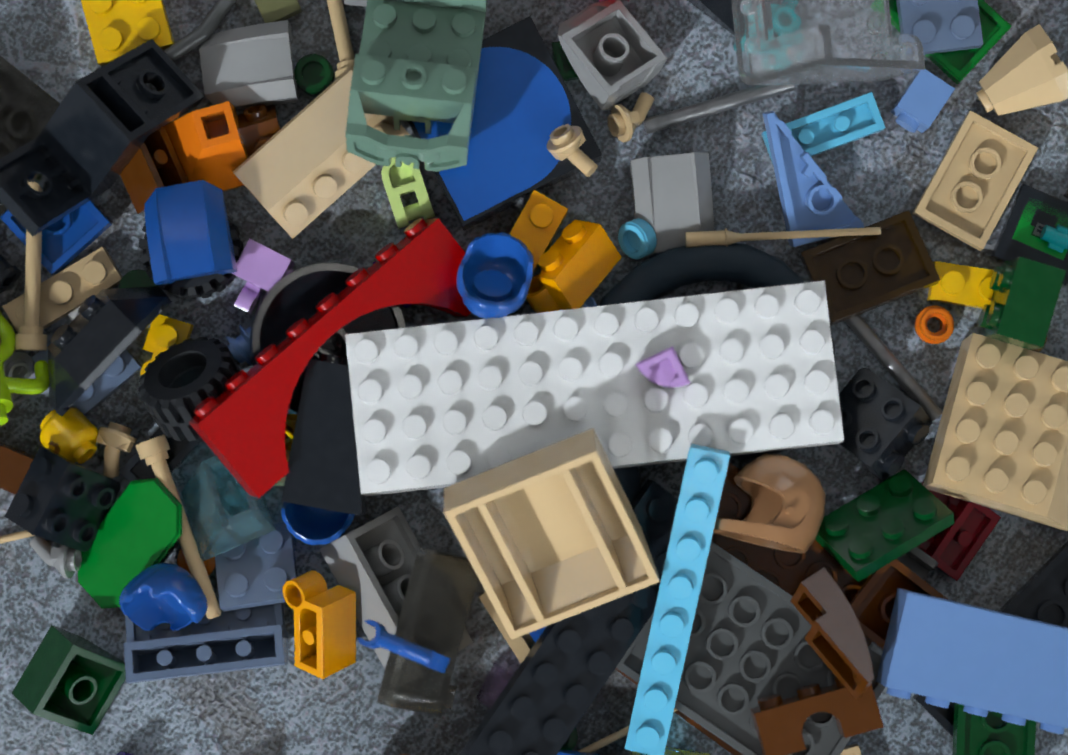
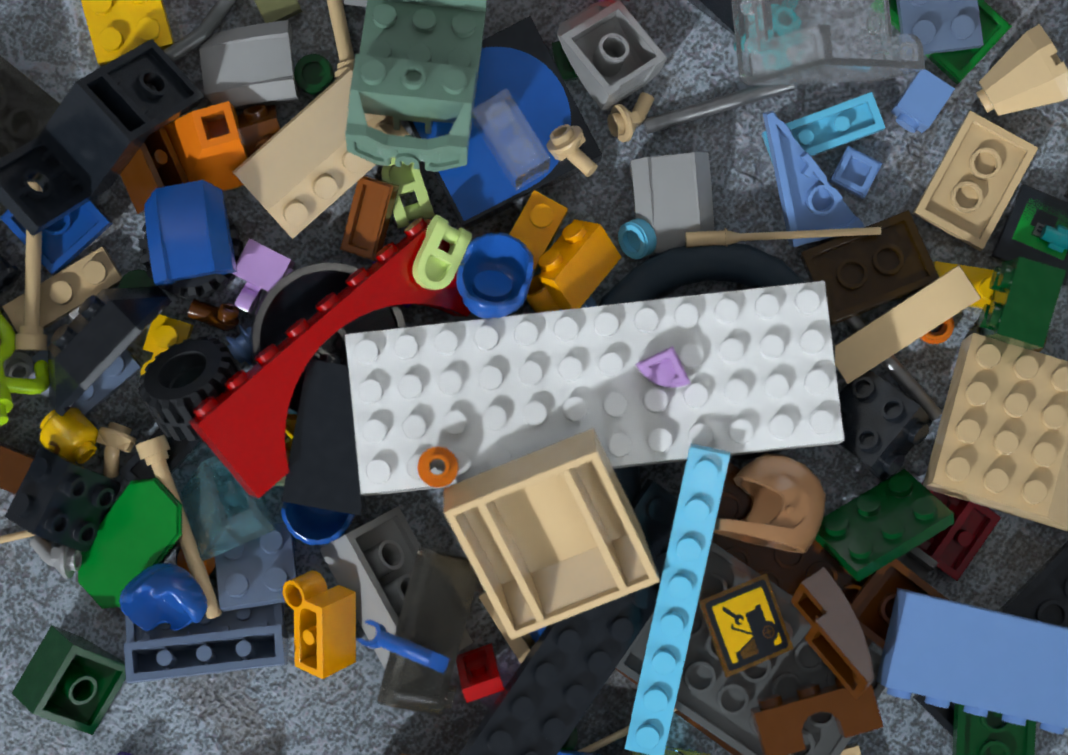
none -> reddish brown arm [188,299,239,331]
none -> dark orange tile [340,175,399,261]
none -> yellowish green plate [412,215,472,290]
none -> orange plate [417,447,459,488]
none -> red plate [455,643,505,703]
none -> clear brick [472,88,550,191]
none -> piece [698,574,794,677]
none -> medium blue tile [829,146,882,199]
none -> tan tile [835,265,981,384]

